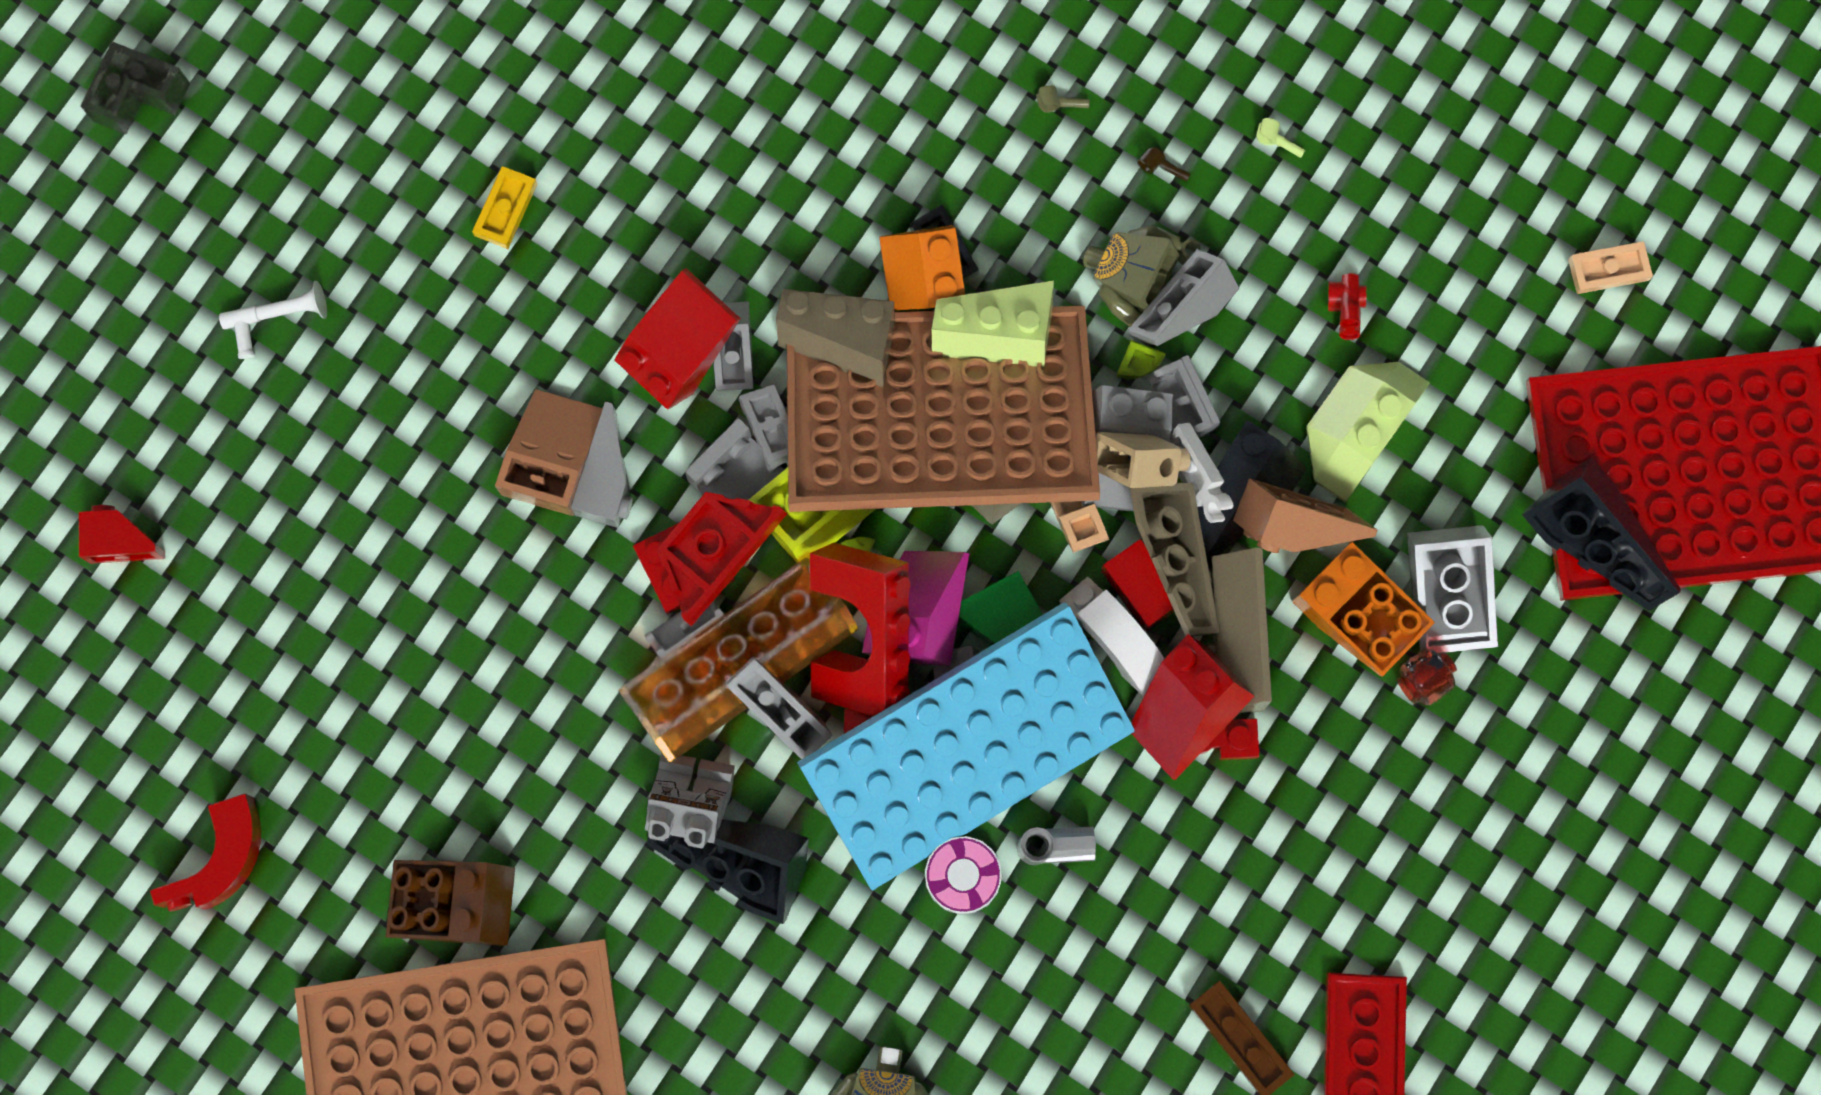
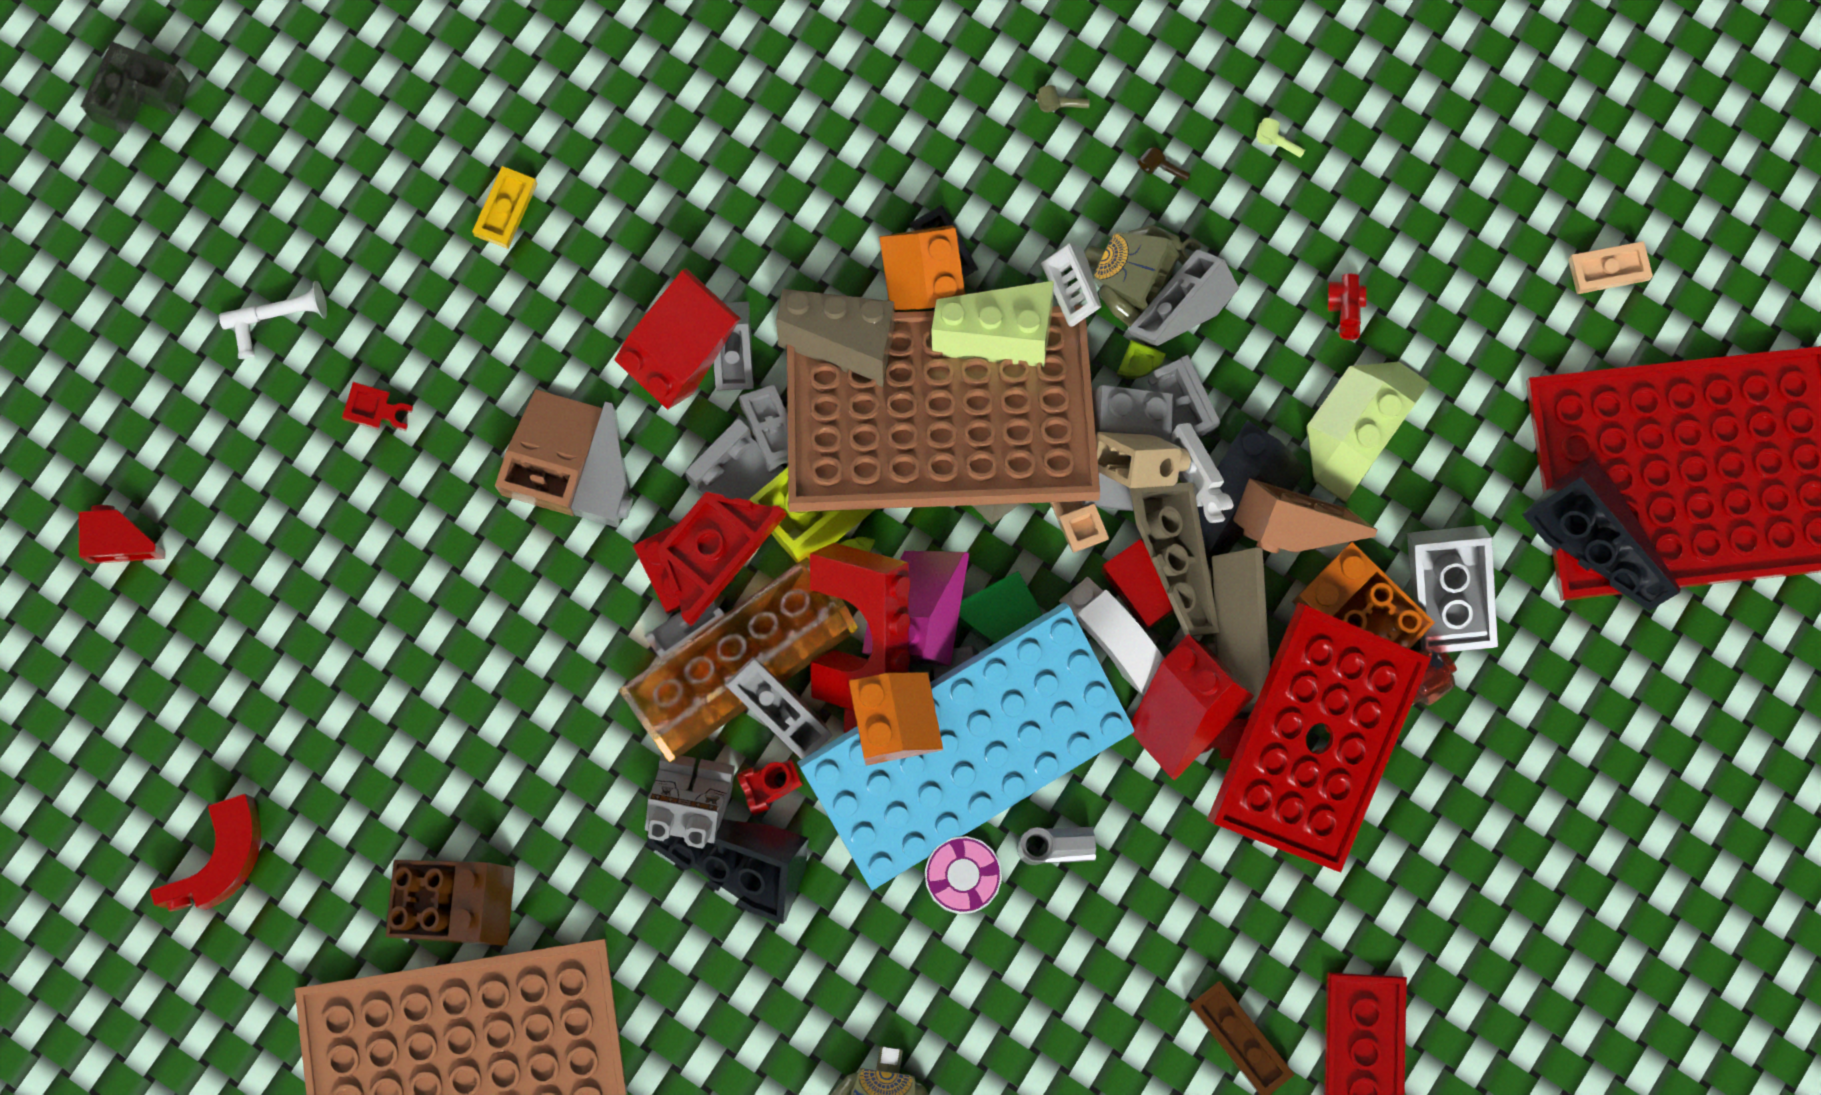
none -> red plate [342,382,413,431]
none -> red plate [737,759,804,816]
none -> orange slope [849,672,943,766]
none -> white slope [1041,243,1101,327]
none -> red plate [1207,602,1431,873]

